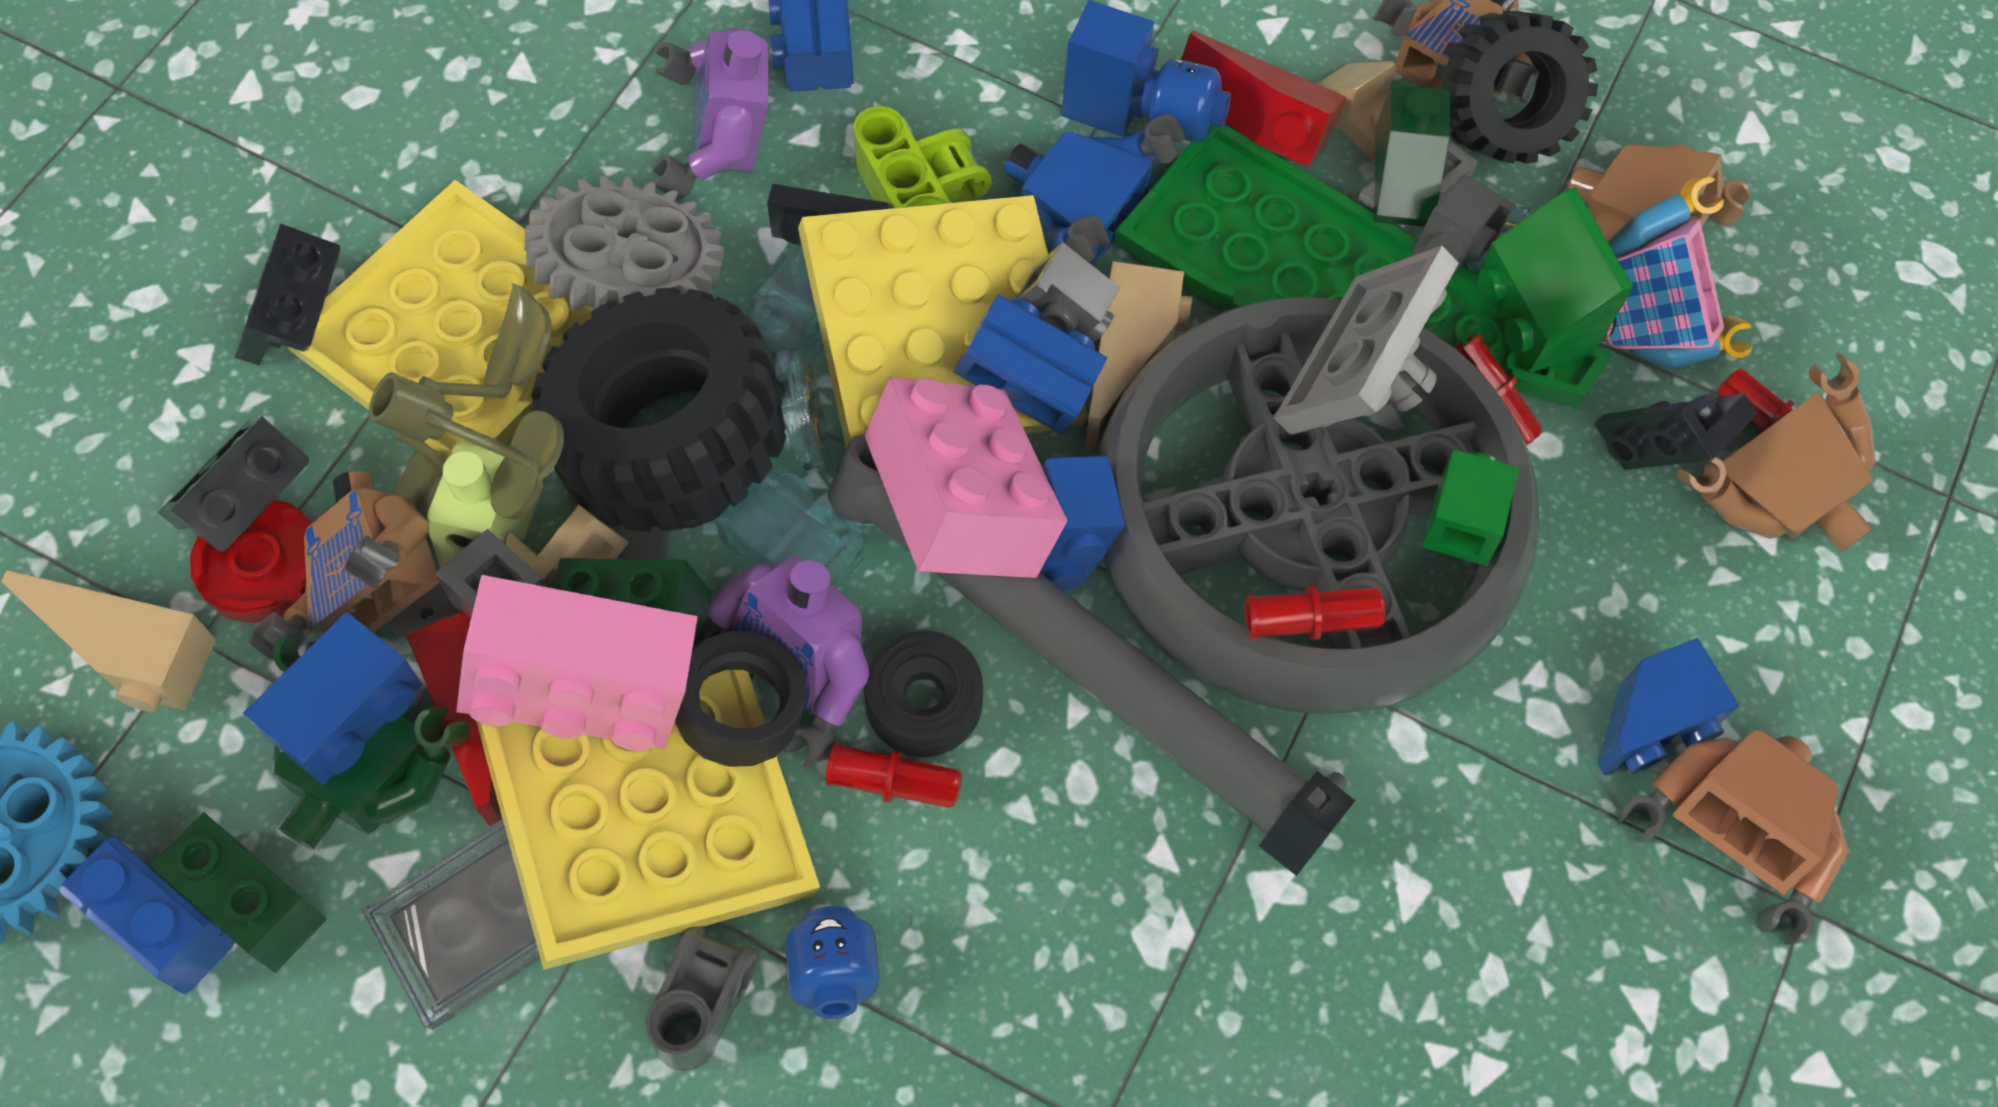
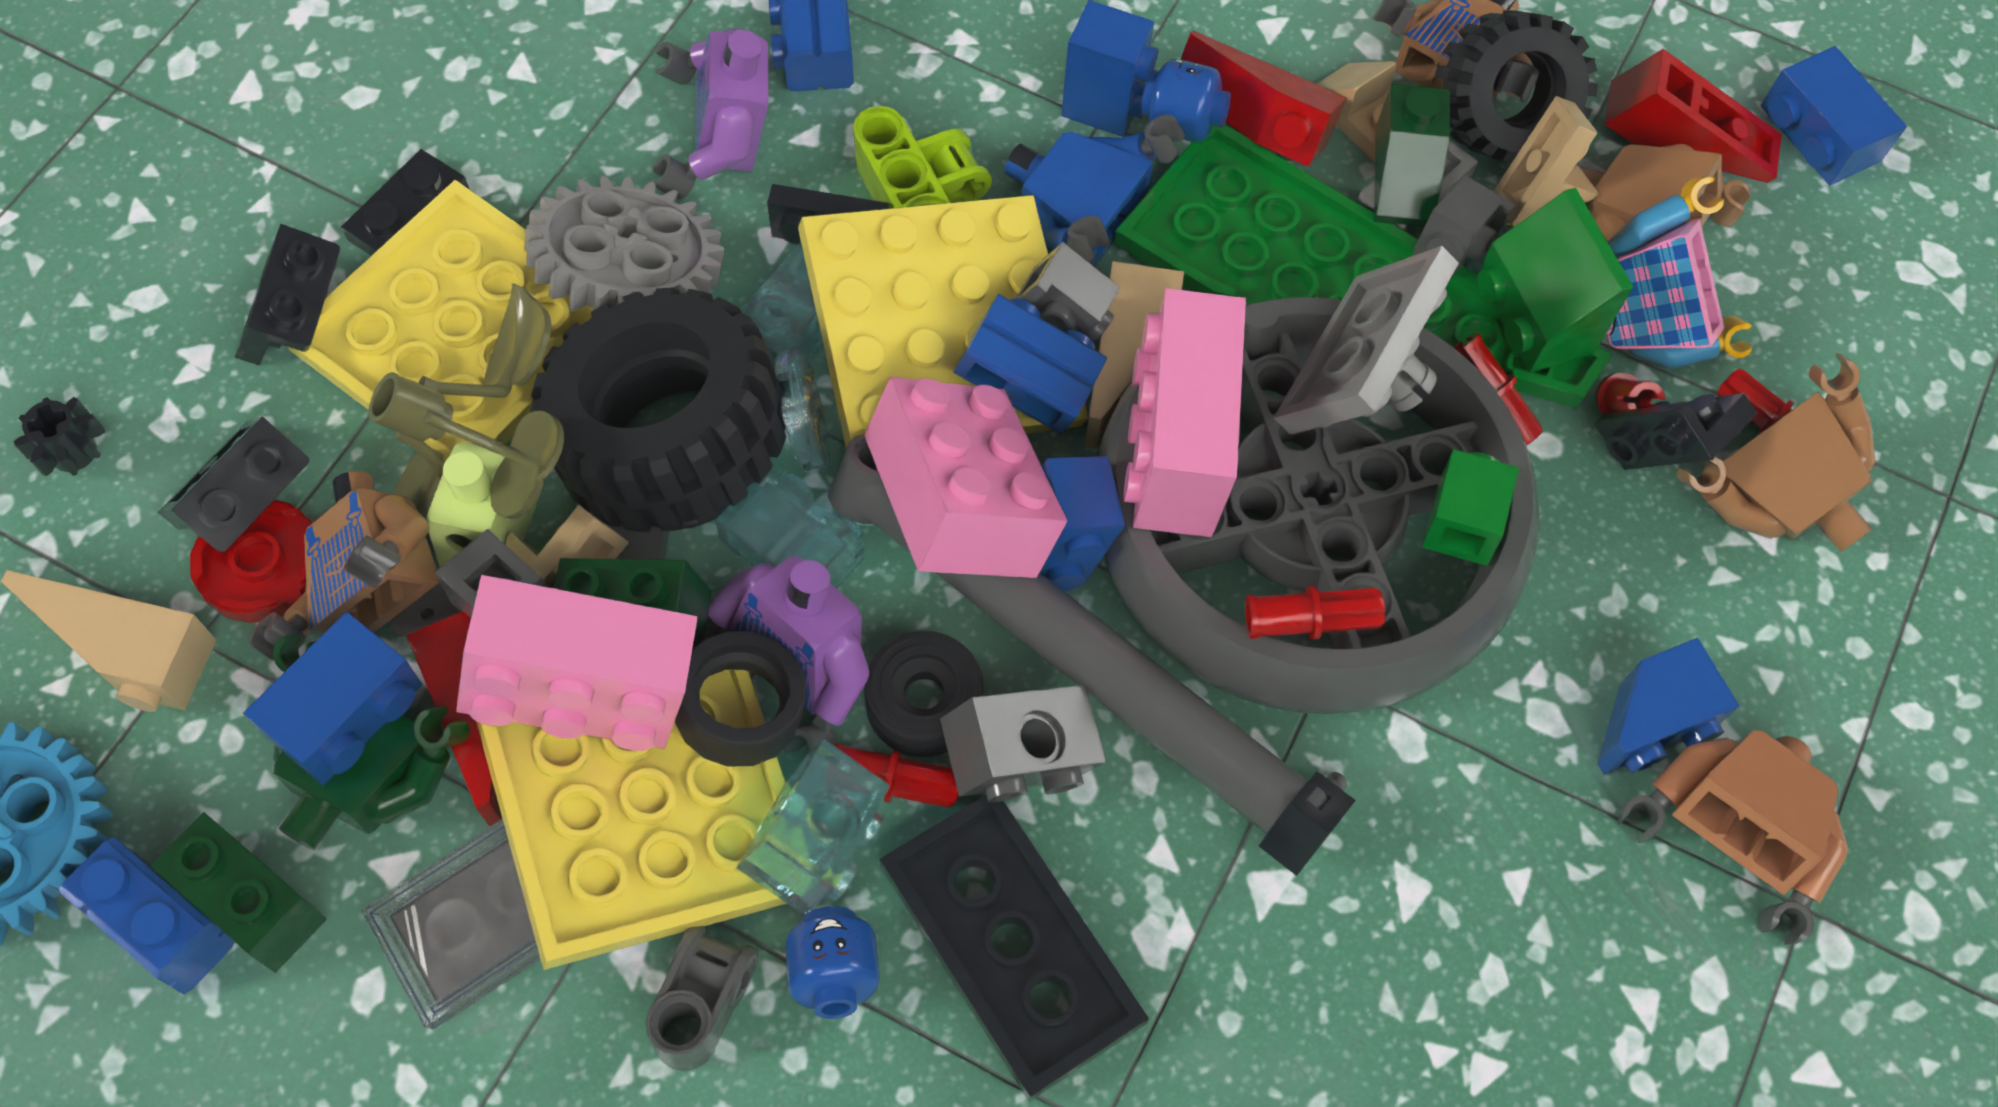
none -> black gear [14,397,106,476]
none -> black piece [341,149,470,256]
none -> clear light blue brick [736,739,890,915]
none -> black plate [879,794,1149,1102]
none -> brick [940,685,1106,803]
none -> bright pink brick [1124,288,1246,537]
none -> tan slope [1493,96,1598,226]
none -> red pin [1596,372,1665,414]
none -> red slope [1604,49,1782,183]
none -> blue brick [1760,46,1907,186]

